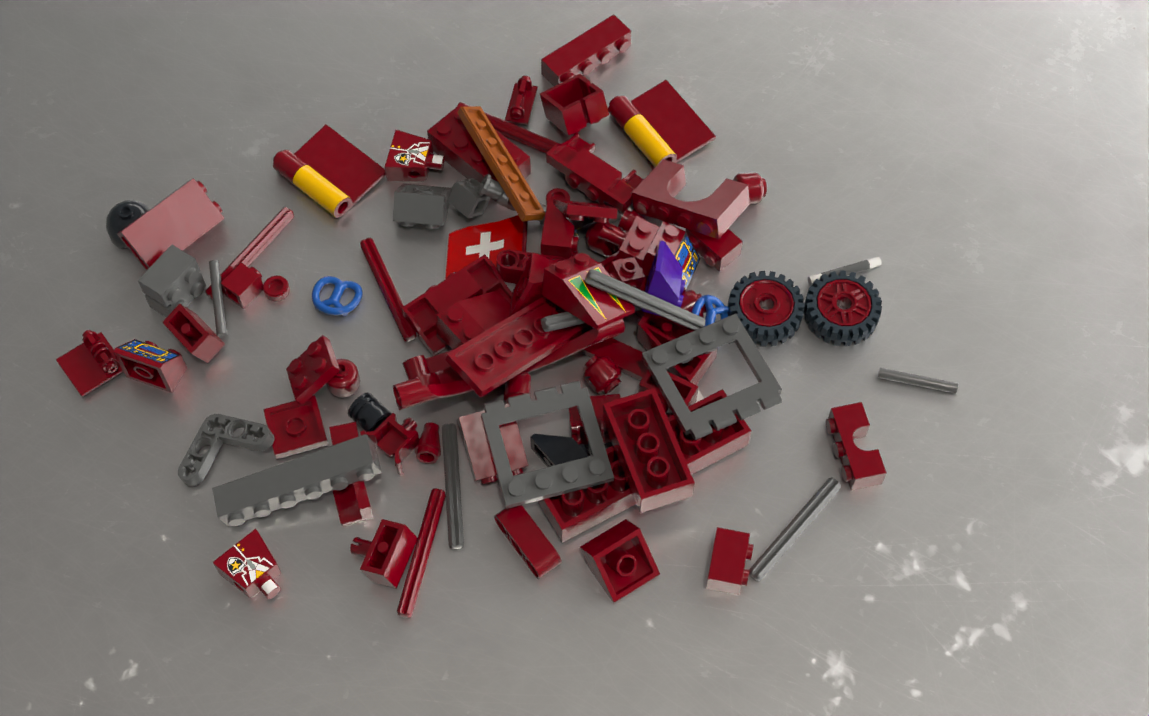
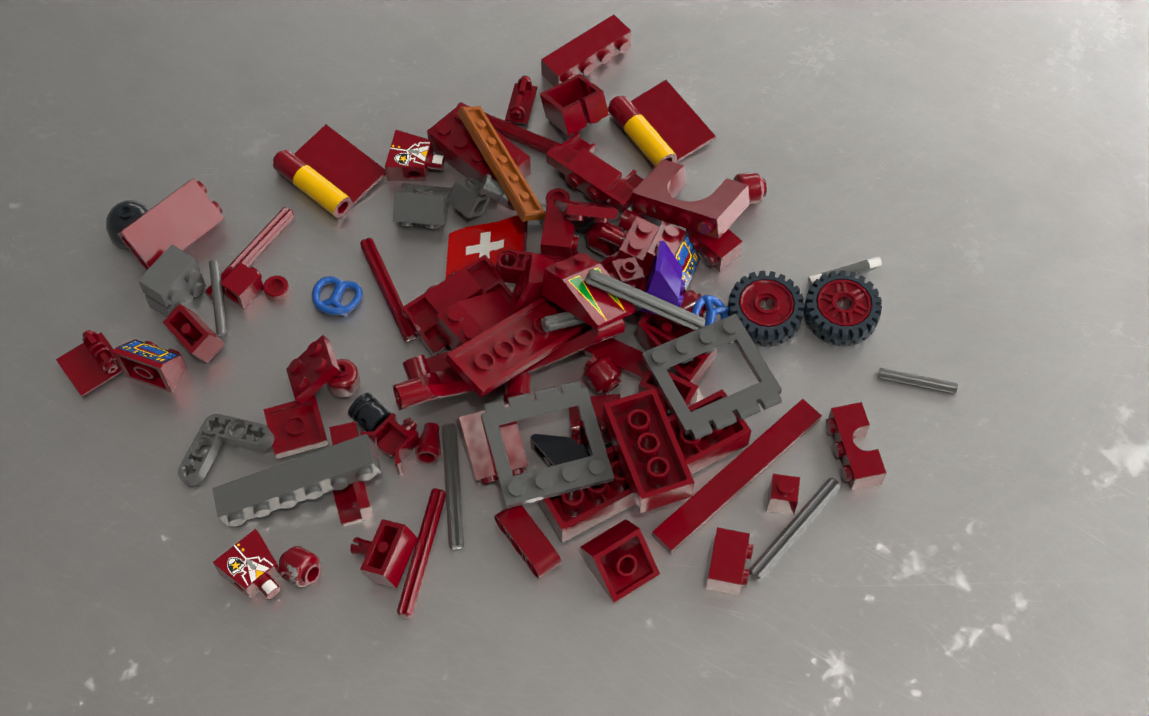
none -> dark red head [279,546,321,587]
none -> dark red tile [652,399,822,554]
none -> dark red brick [767,474,800,515]

